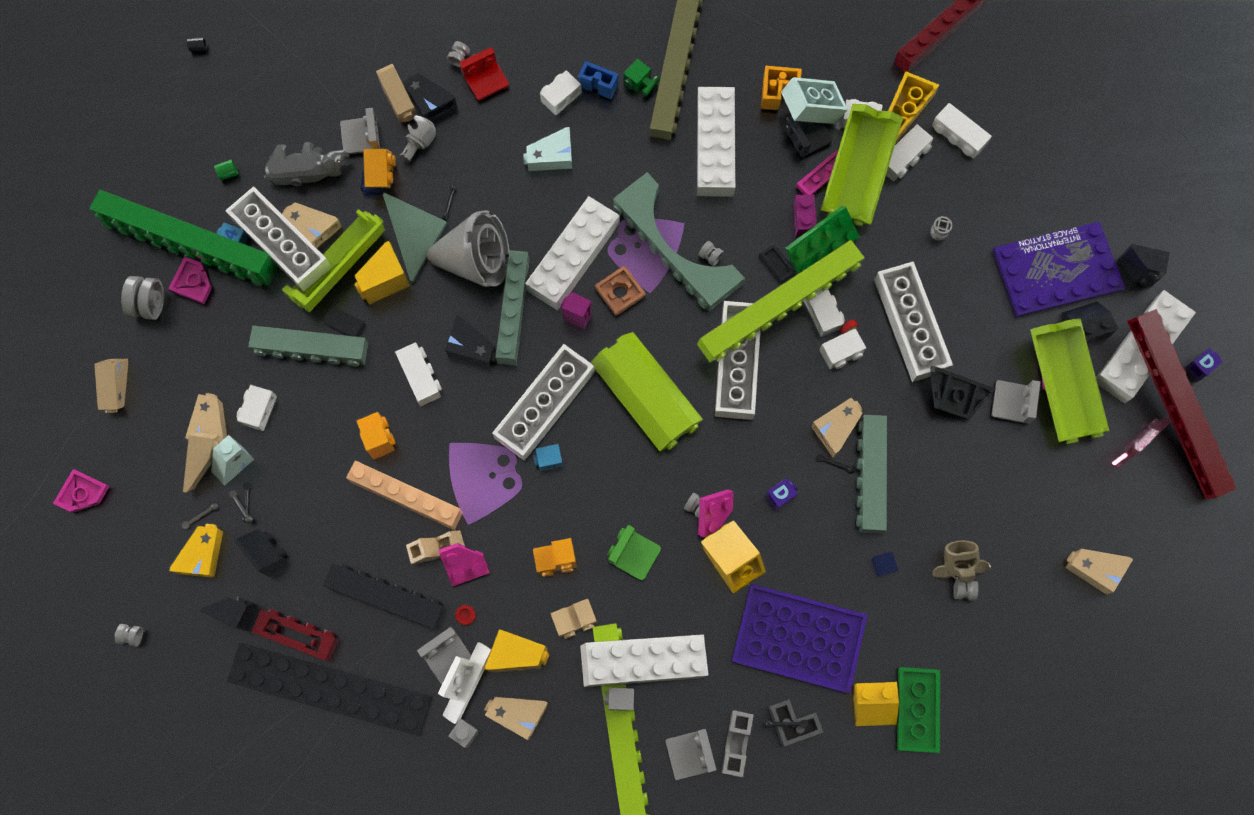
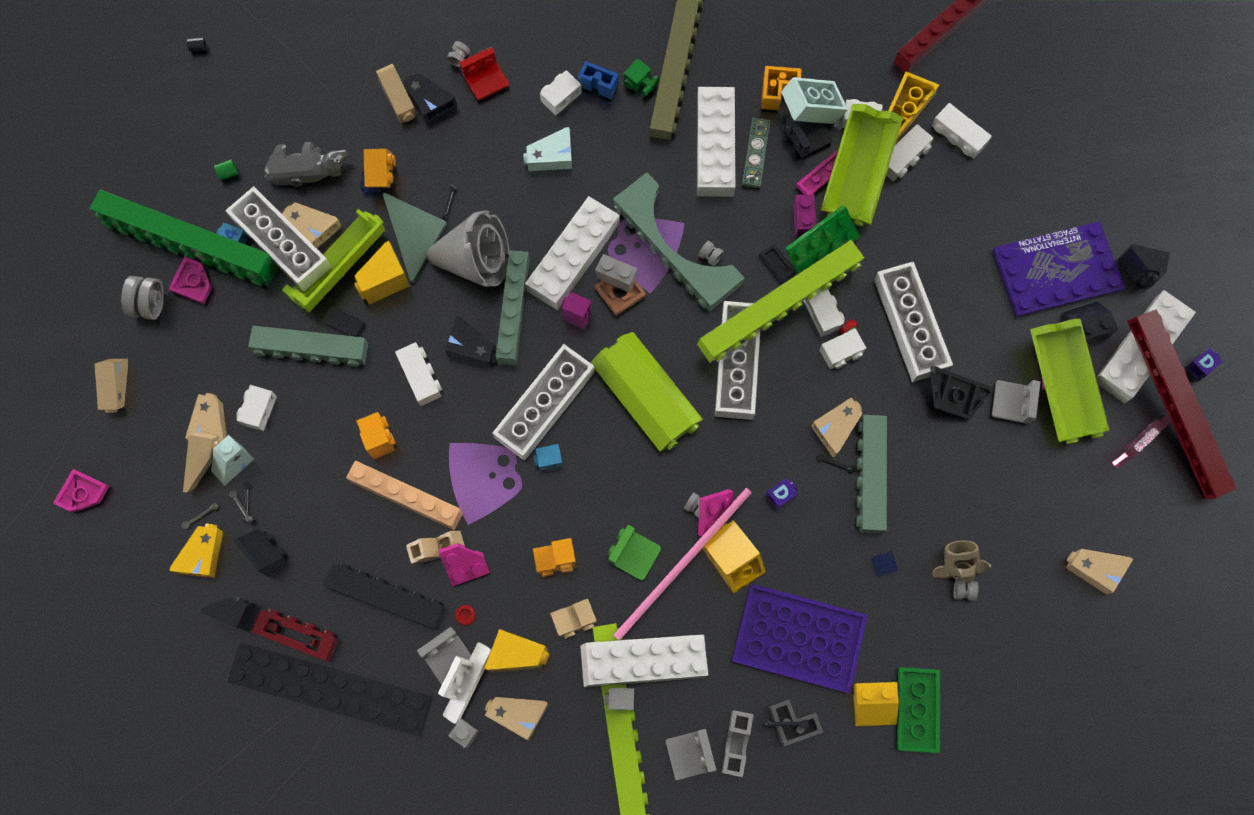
light grey wheel [115,624,143,647] -> none
light grey bracket [340,108,380,155] -> none
light grey piece [400,115,436,162] -> none
light grey wheel [930,216,952,241] -> none
none -> light grey brick [595,254,638,293]
none -> bright pink piece [613,488,752,640]
none -> tile [742,118,770,189]

